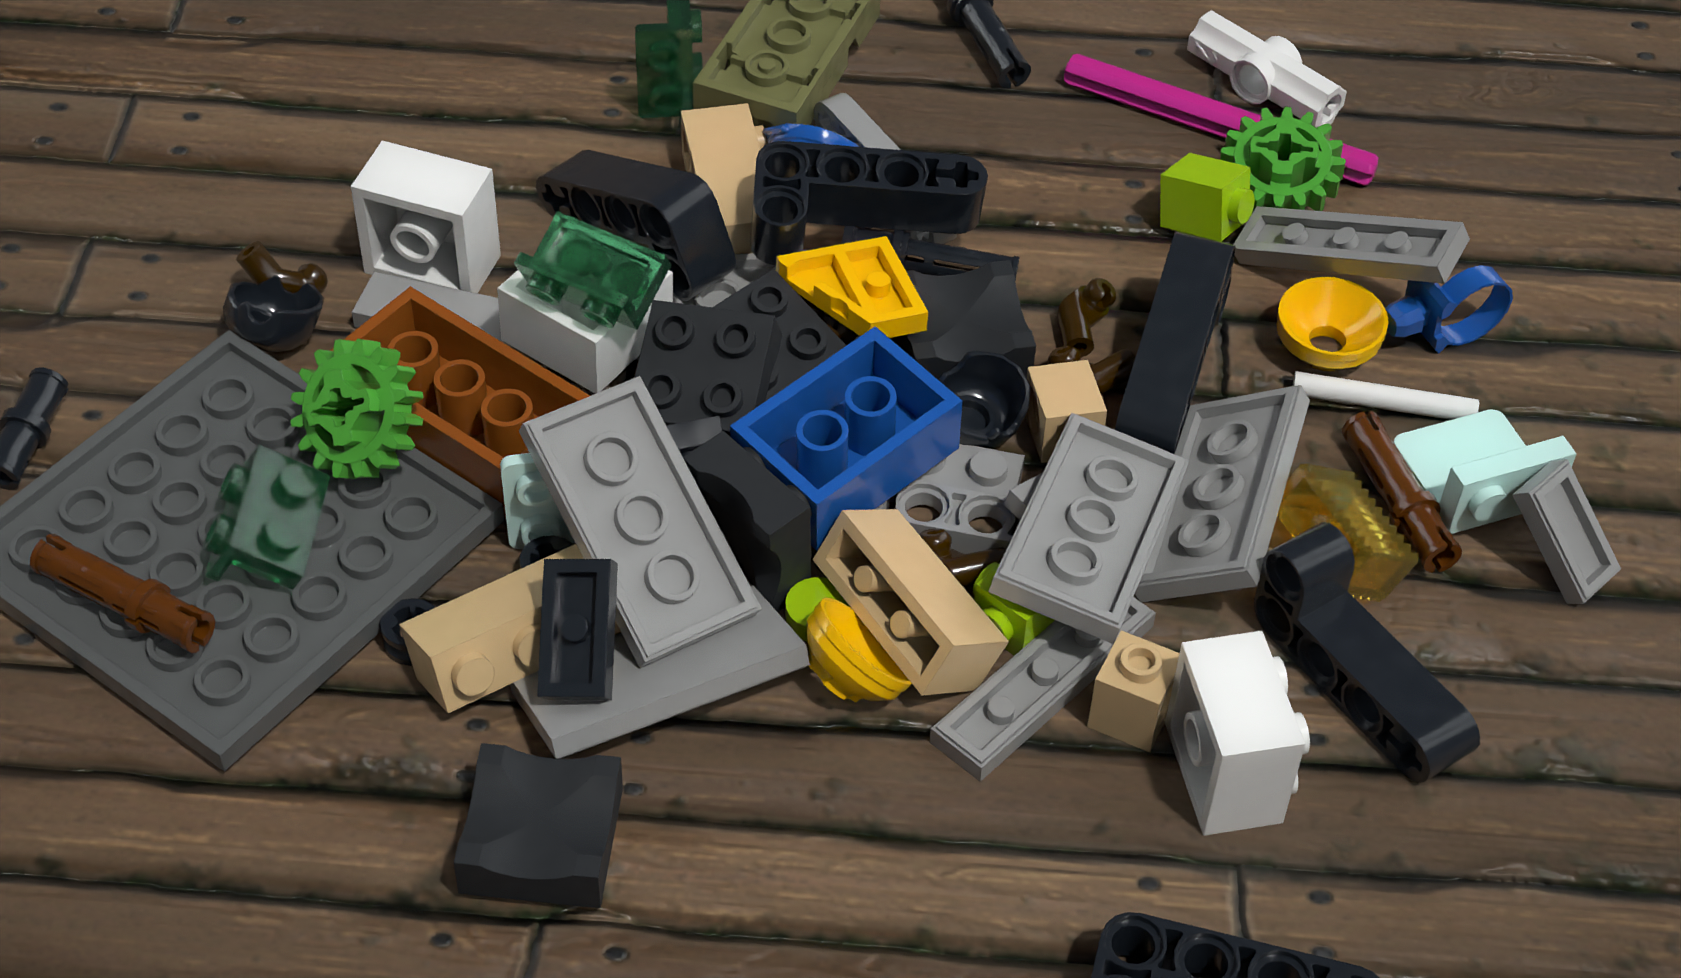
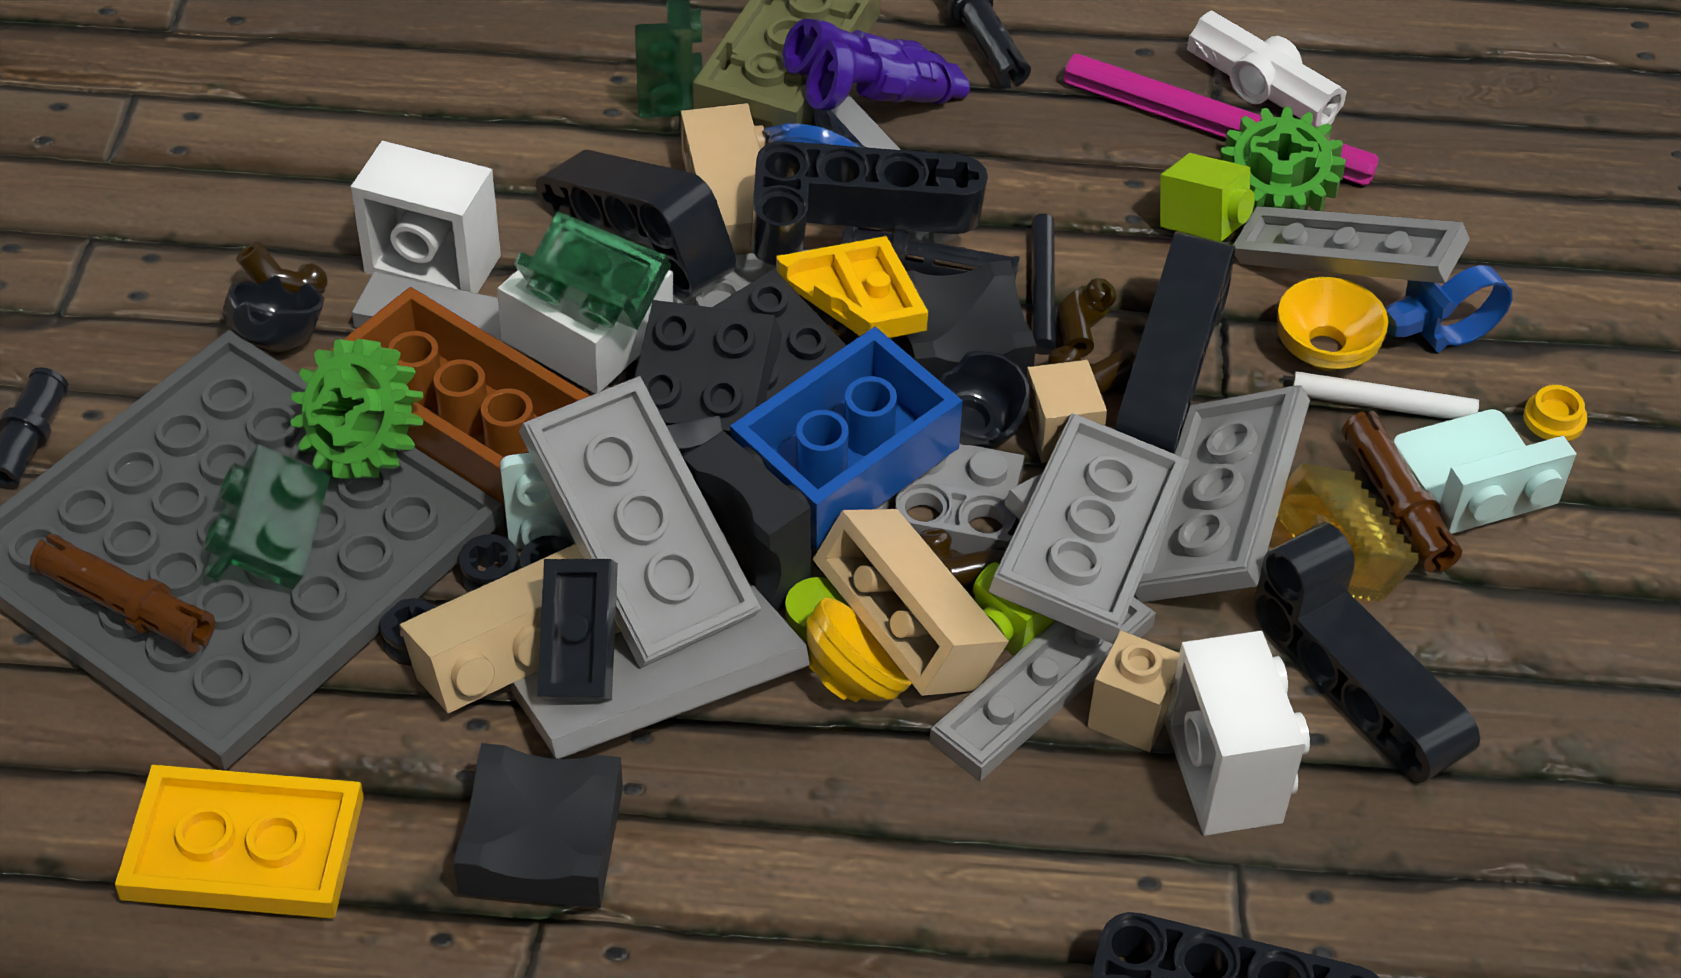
light grey tile [1512,459,1621,604] -> none
none -> yellow plate [115,765,364,919]
none -> black bush [459,534,519,592]
none -> dark purple piece [783,18,970,111]
none -> black bar [1032,214,1056,355]
none -> yellow plate [1523,385,1587,441]

